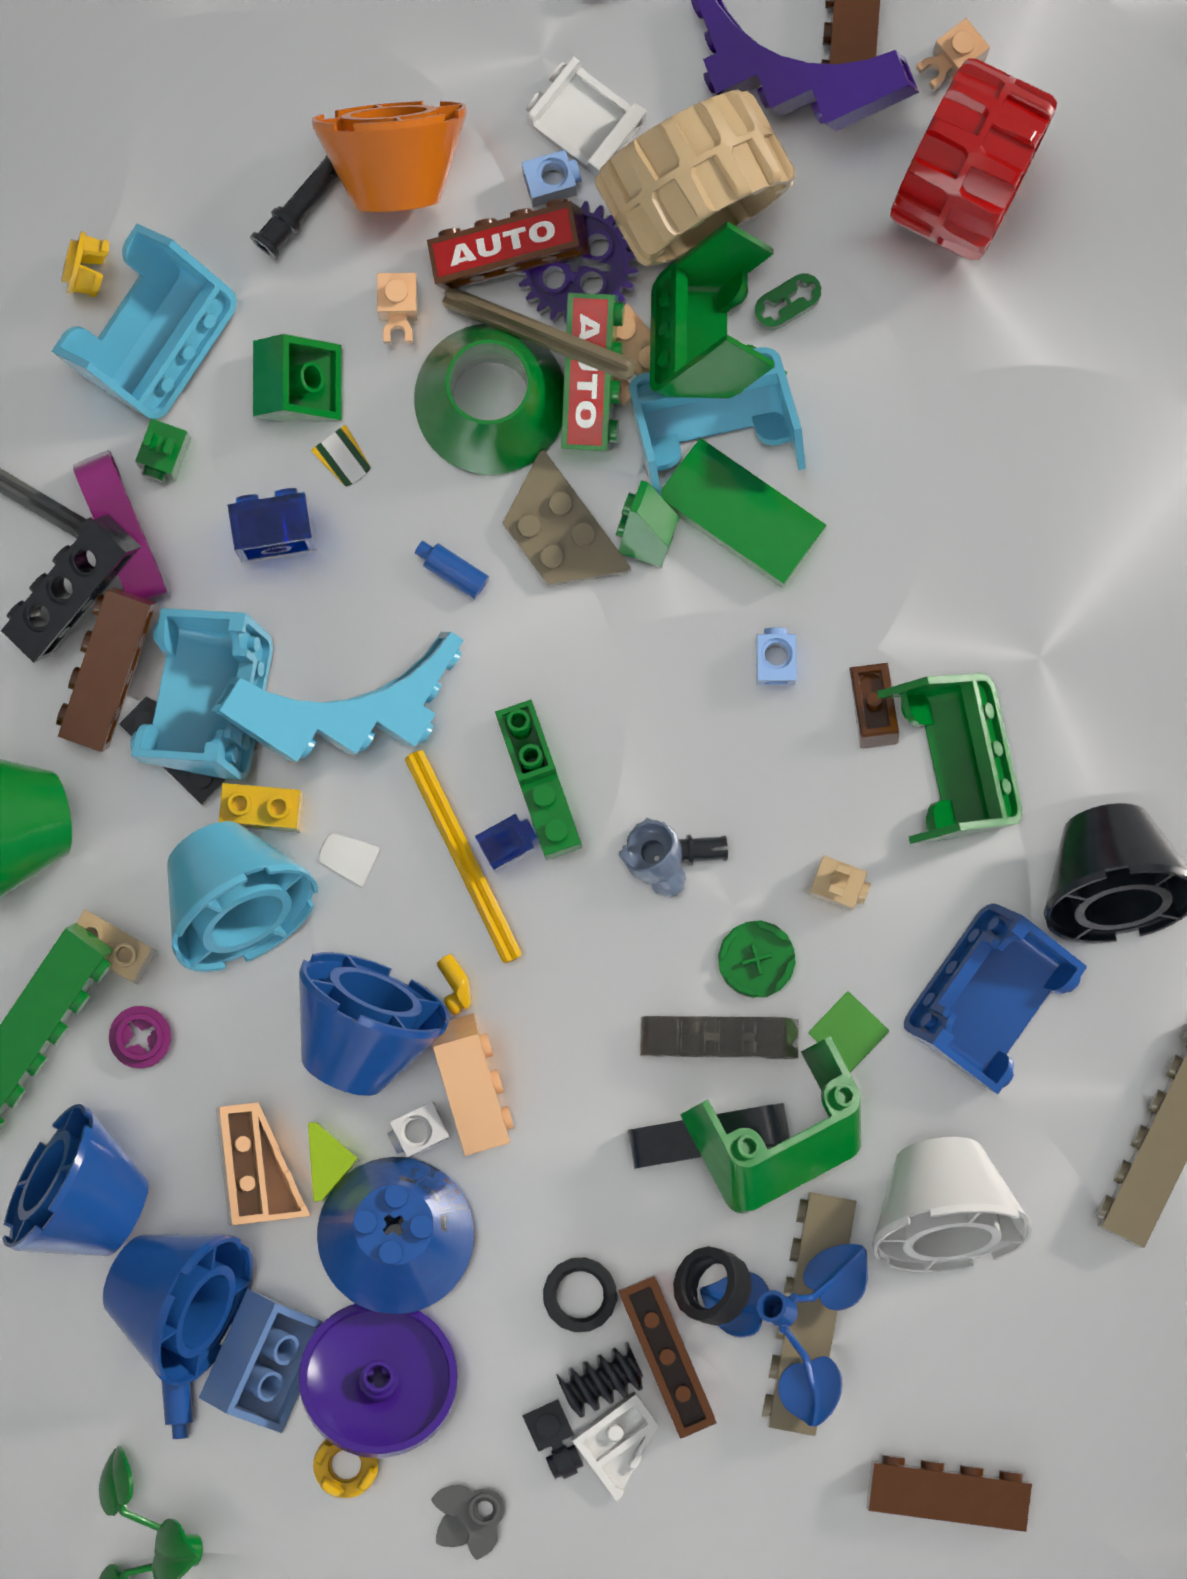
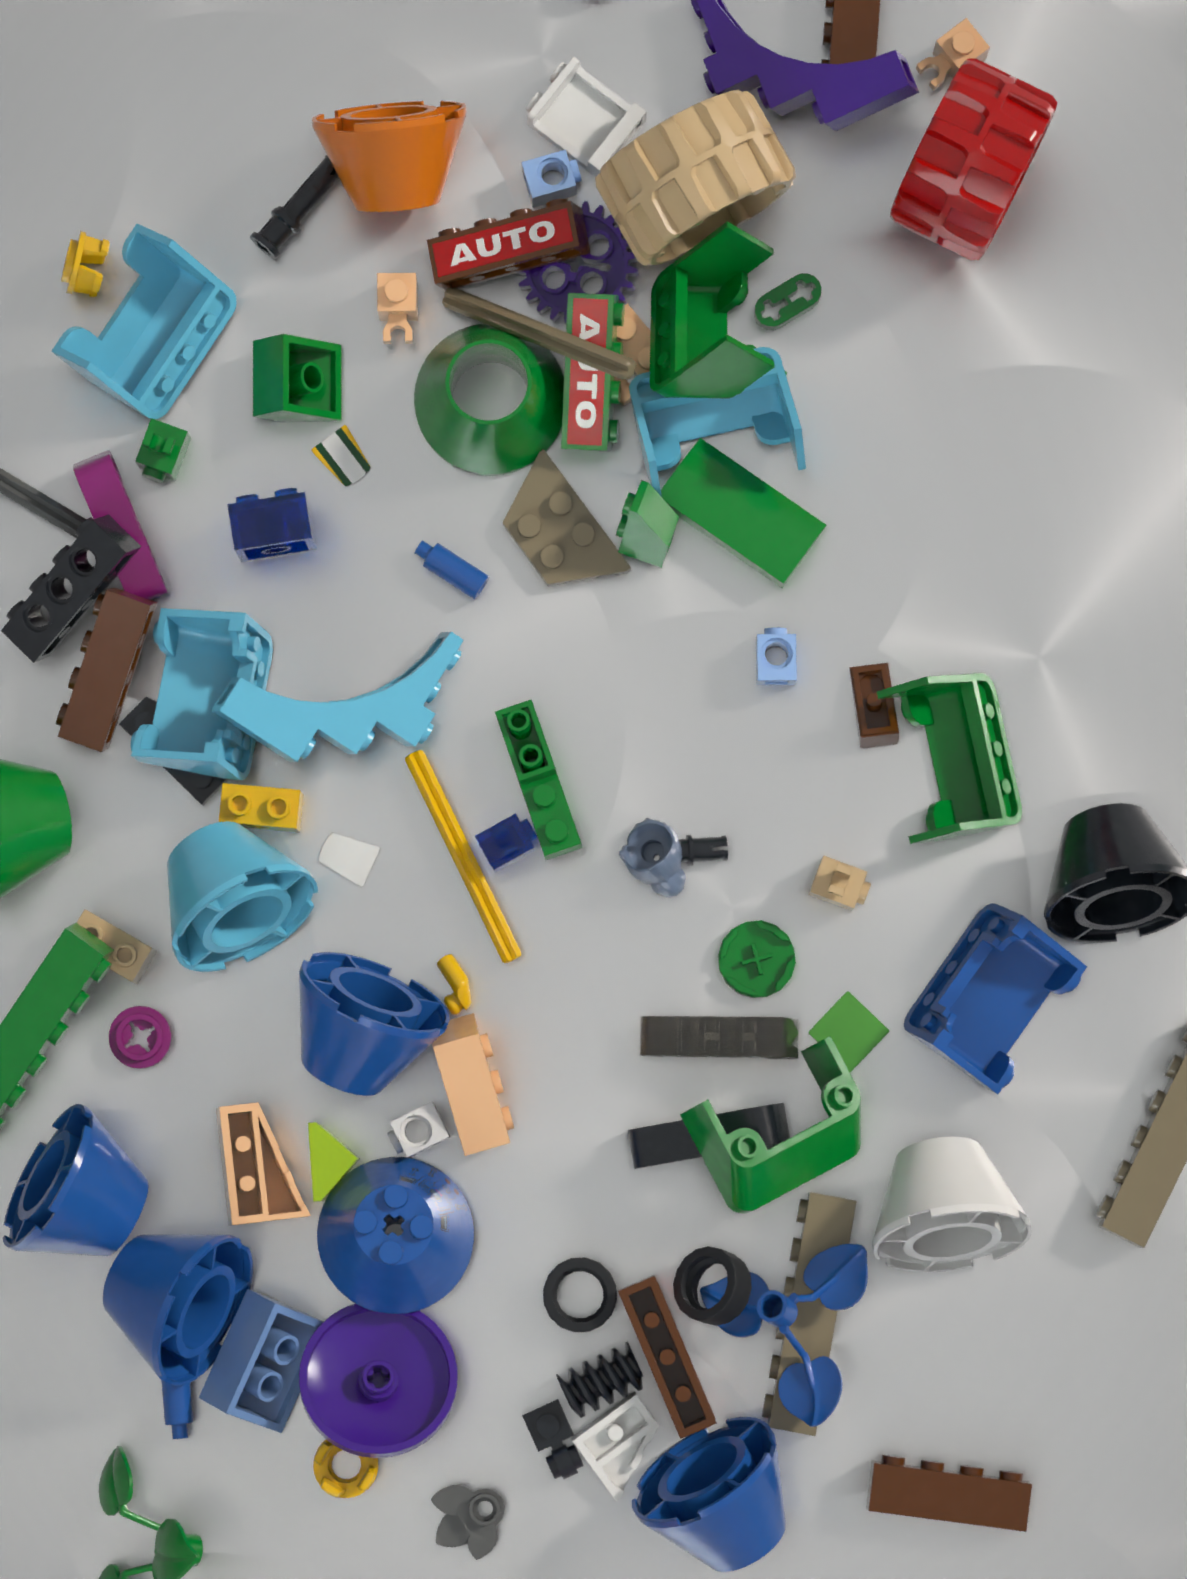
none -> blue cone [632,1417,786,1572]

